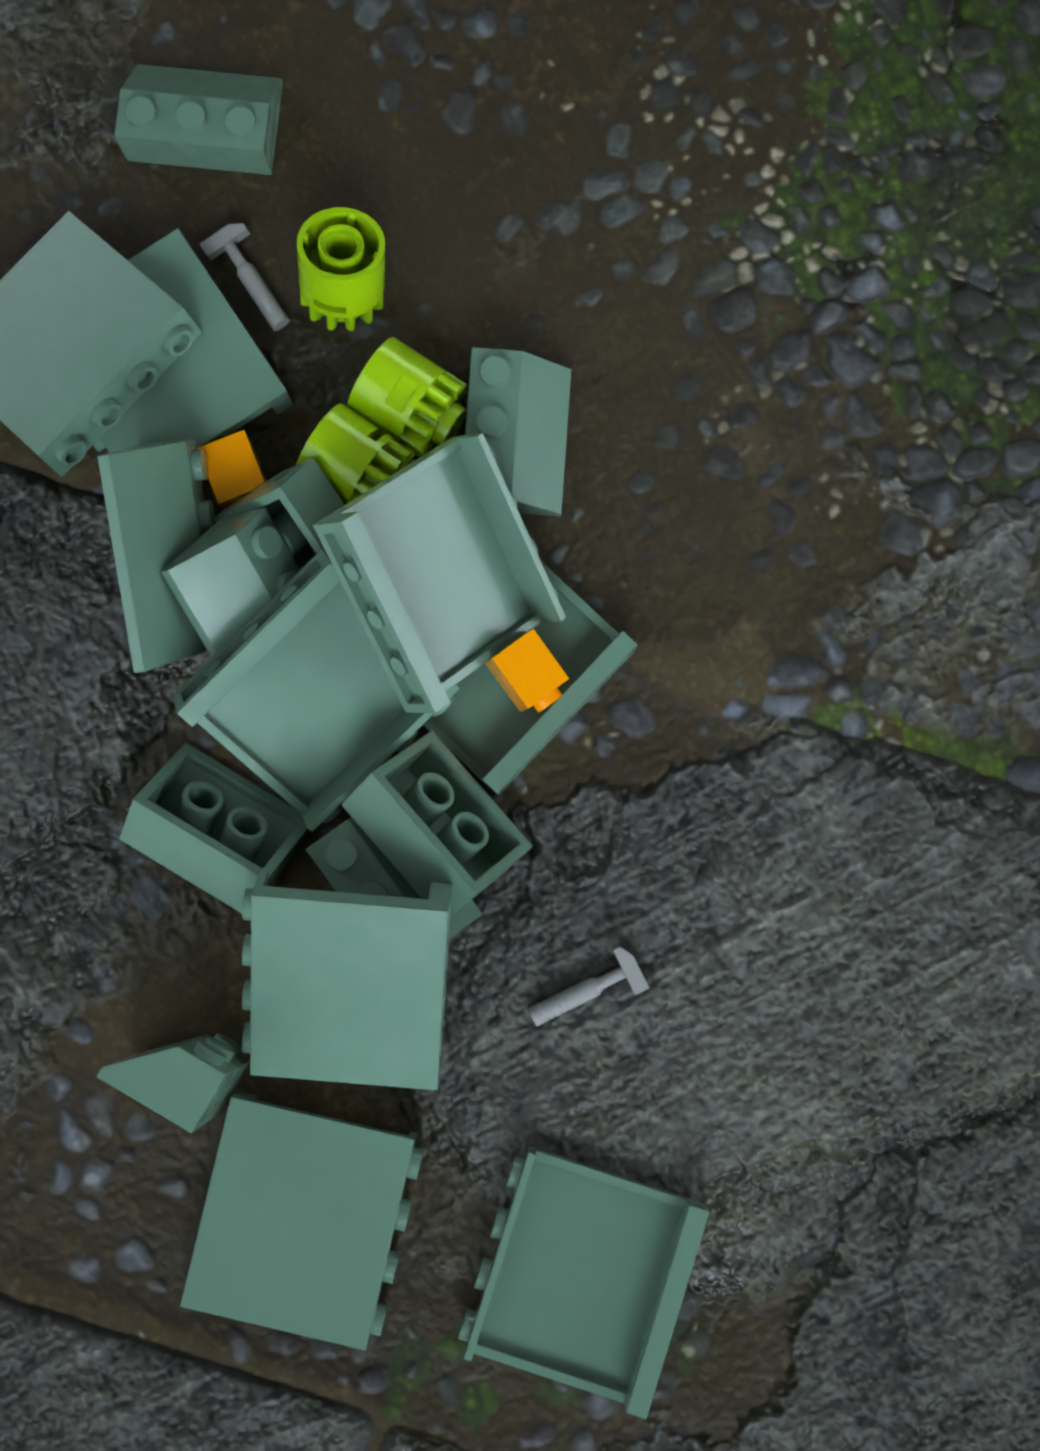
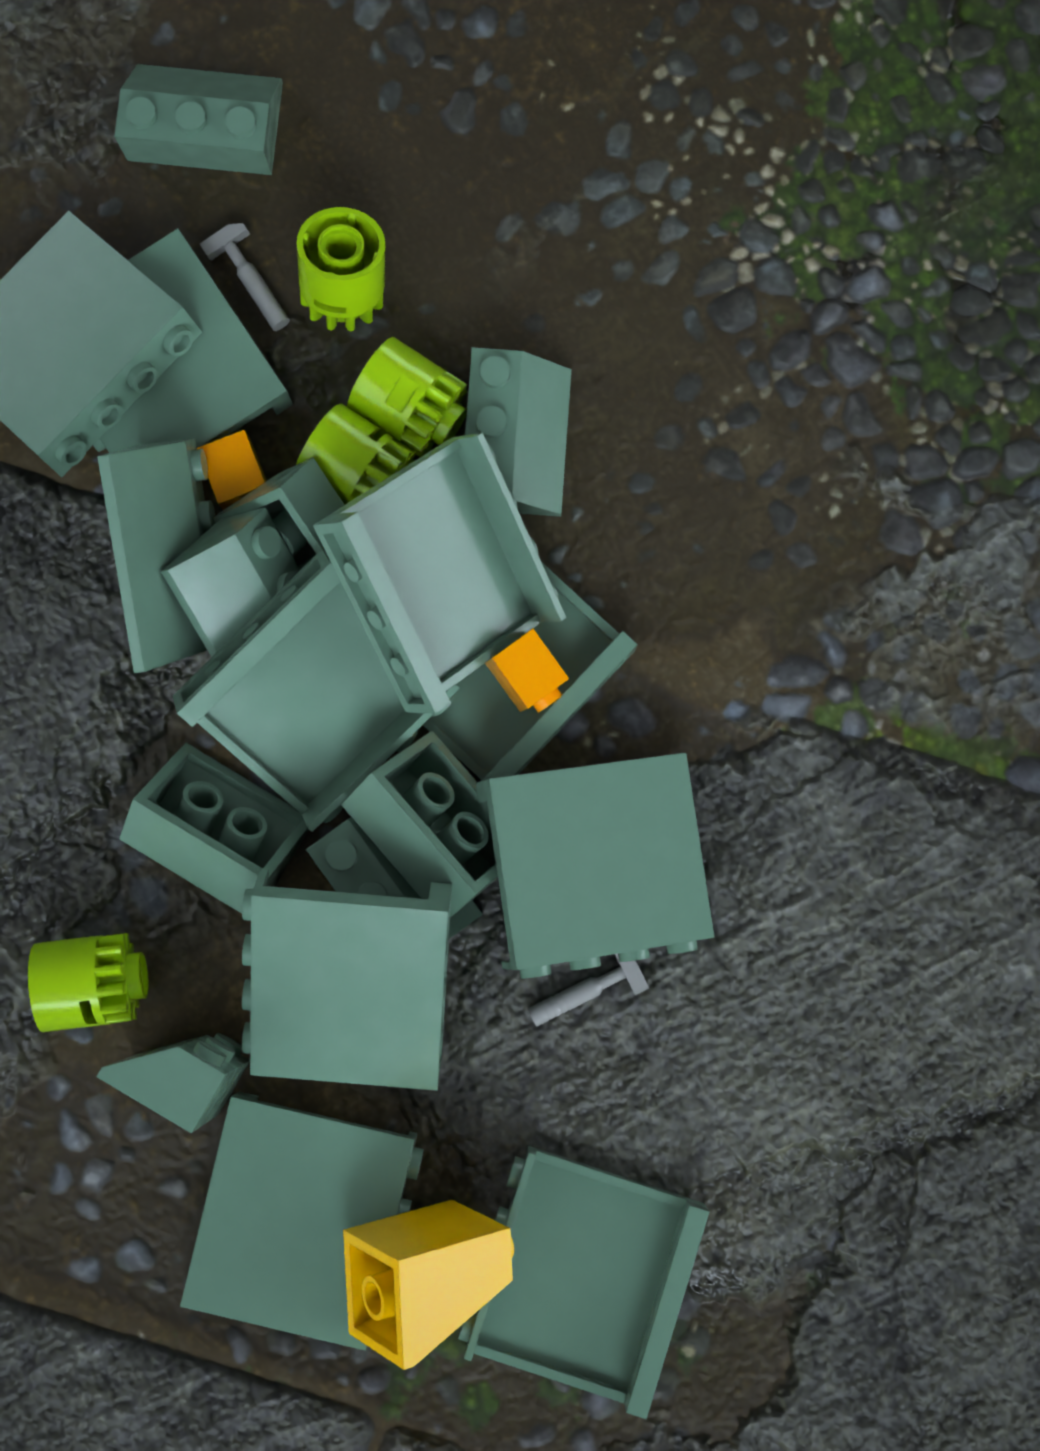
none -> lime gear [28,933,149,1032]
none -> yellow slope [343,1200,514,1370]
none -> sand green panel [476,753,714,979]

